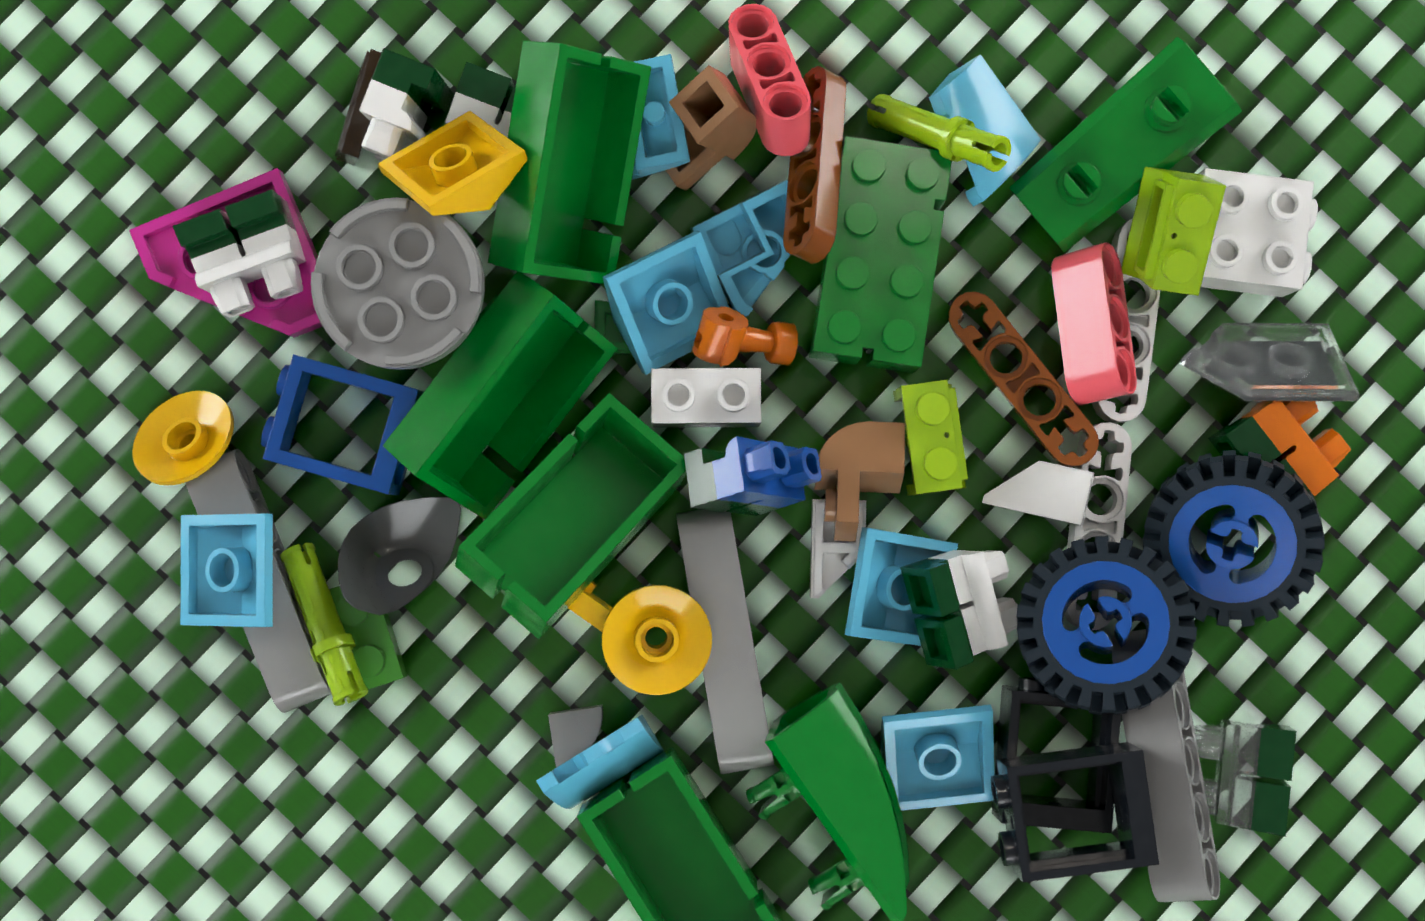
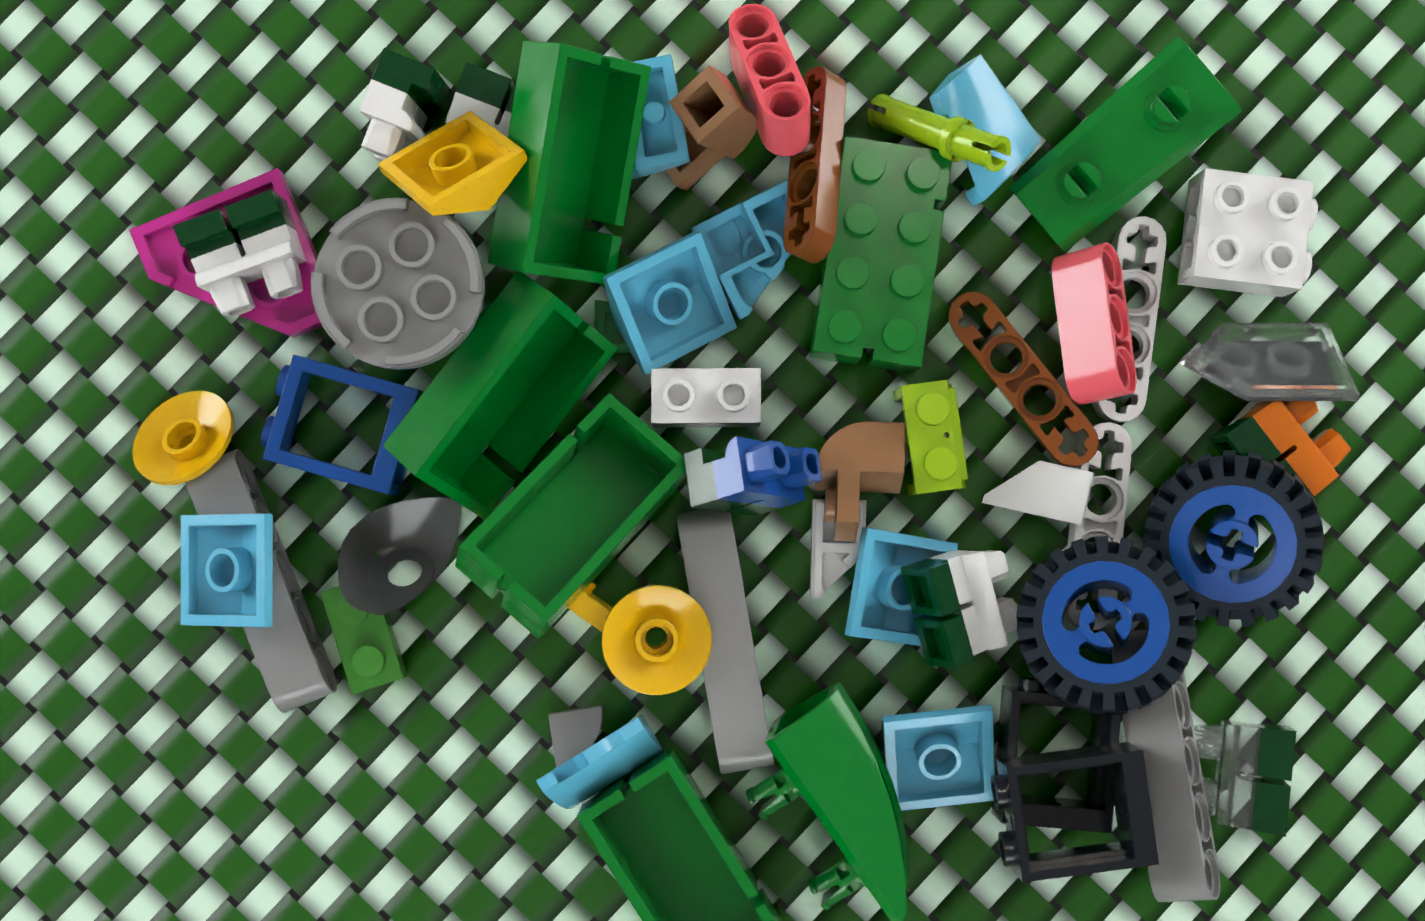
lime pin [280,543,369,706] -> none
dark brown tile [335,49,381,165] -> none
orange leg [692,306,798,367] -> none
lime window [1121,166,1226,296] -> none

